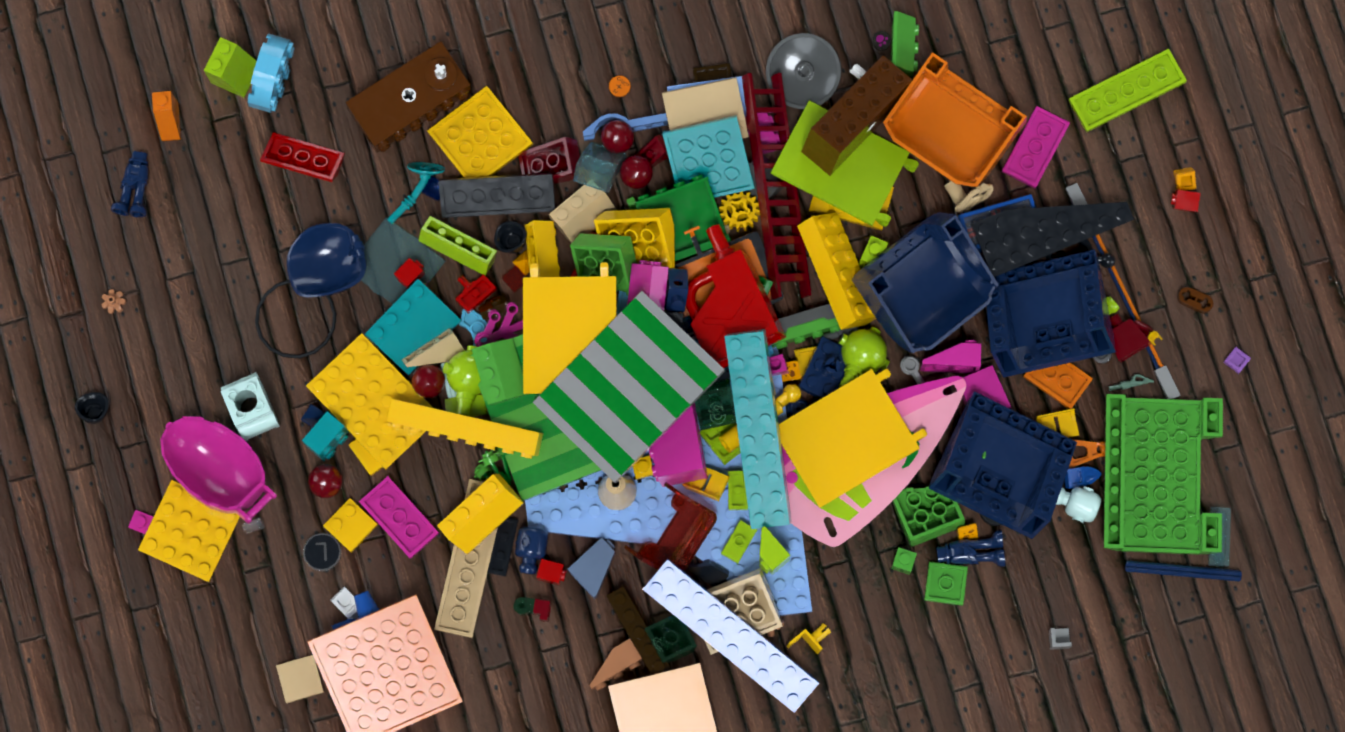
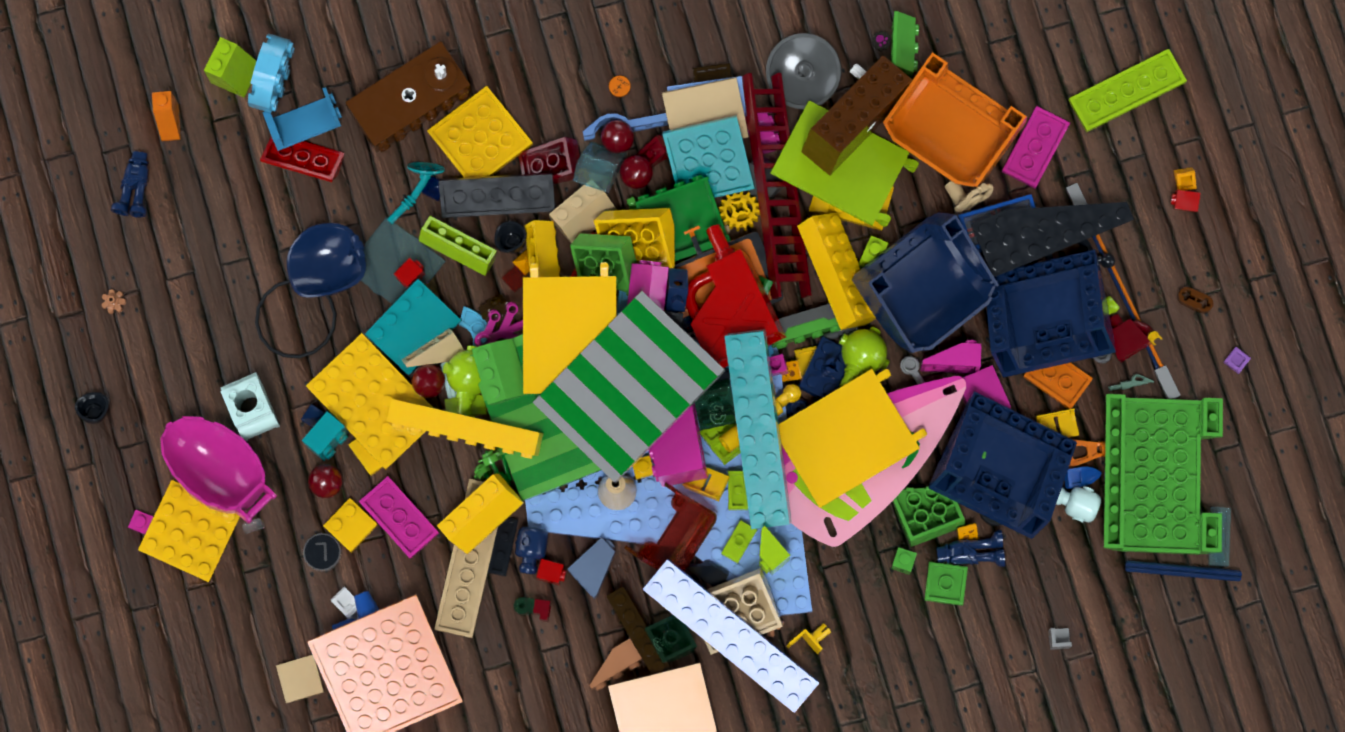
red plate [455,274,497,314] -> none
none -> dark azure panel [262,87,342,151]

